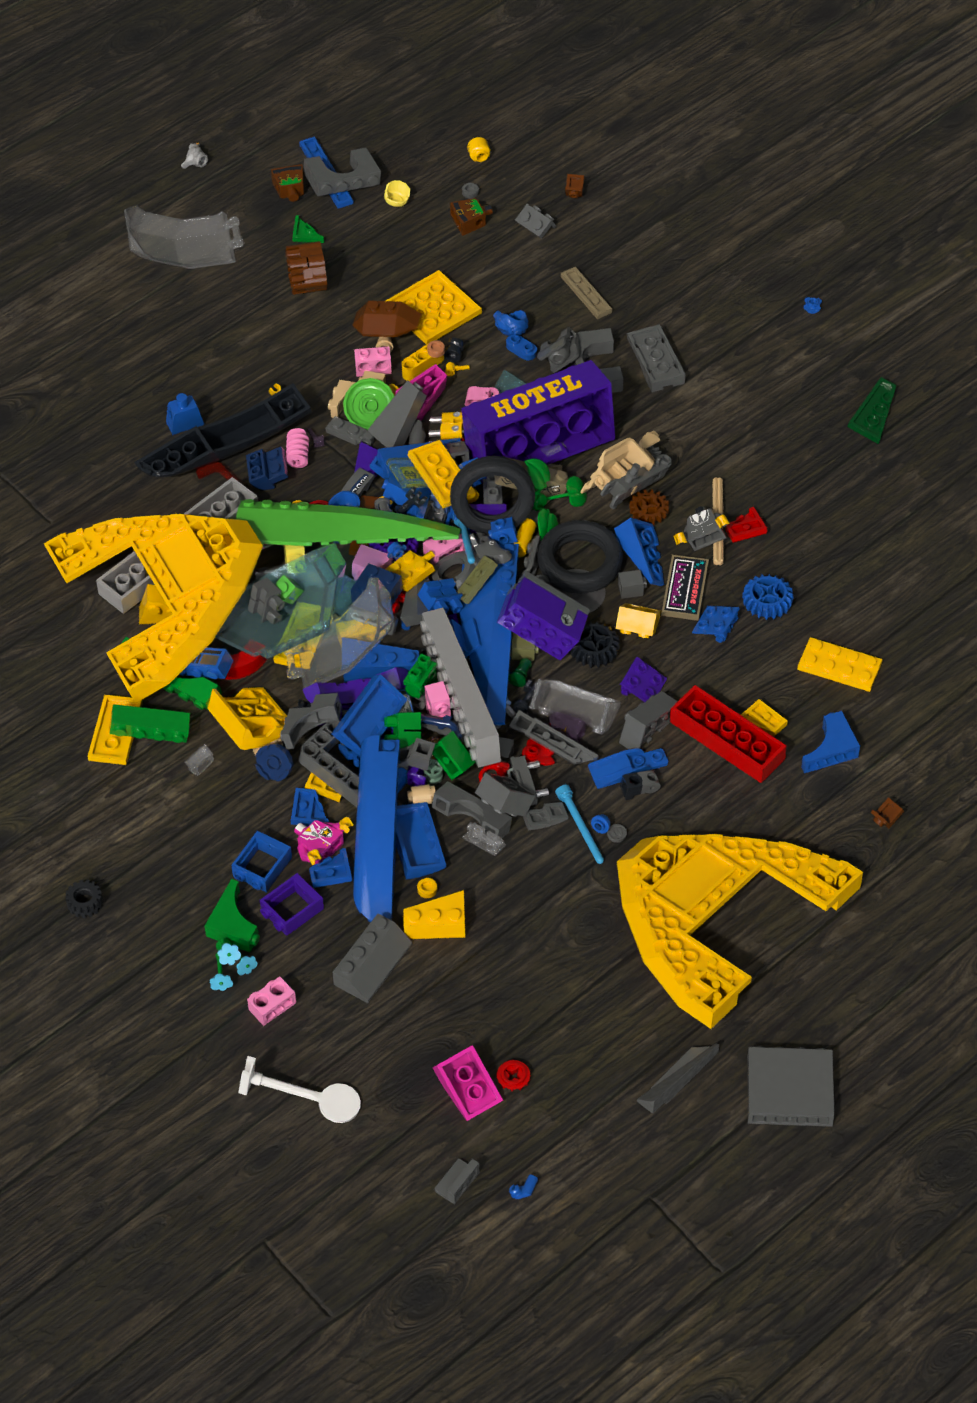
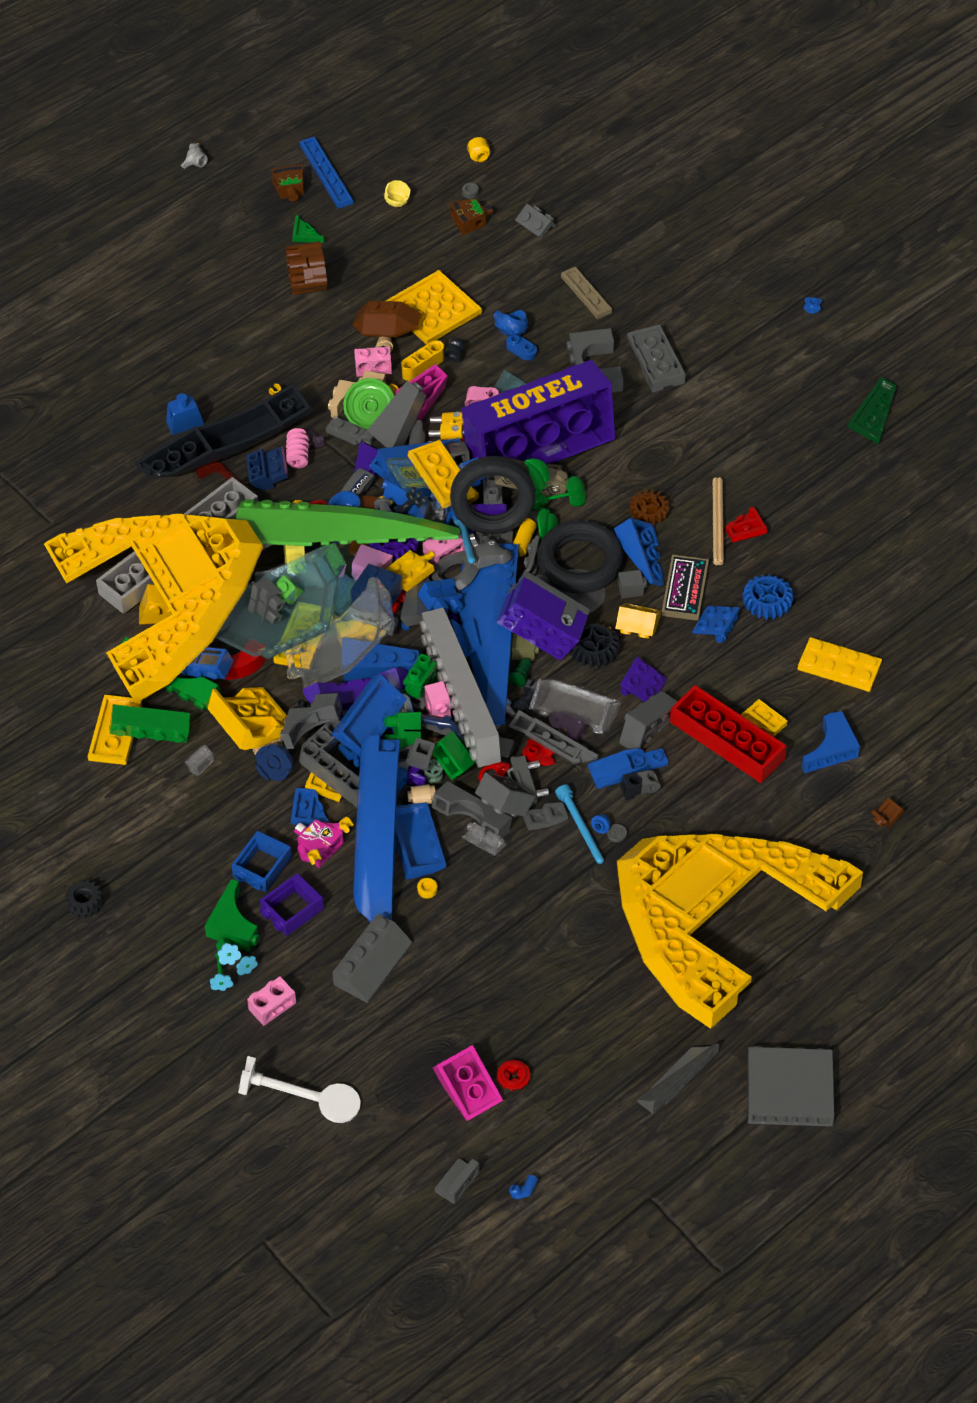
clear windscreen [124,205,244,269] -> none
dark grey arch [303,148,381,196] -> none
blue wing [309,848,352,888] -> none
blue plate [387,542,407,559] -> none
yellow wedge [404,890,465,939] -> none
nougat tile [427,341,445,358] -> none
yellow hand [445,362,470,376] -> none
olive hinge [457,555,498,604] -> none
blue brick [488,517,518,544] -> none
dark grey piece [537,327,579,373] -> none
reddish brown bracket [565,174,584,198] -> none
piece [580,431,671,509] -> none
dark grey torso [673,507,729,551] -> none

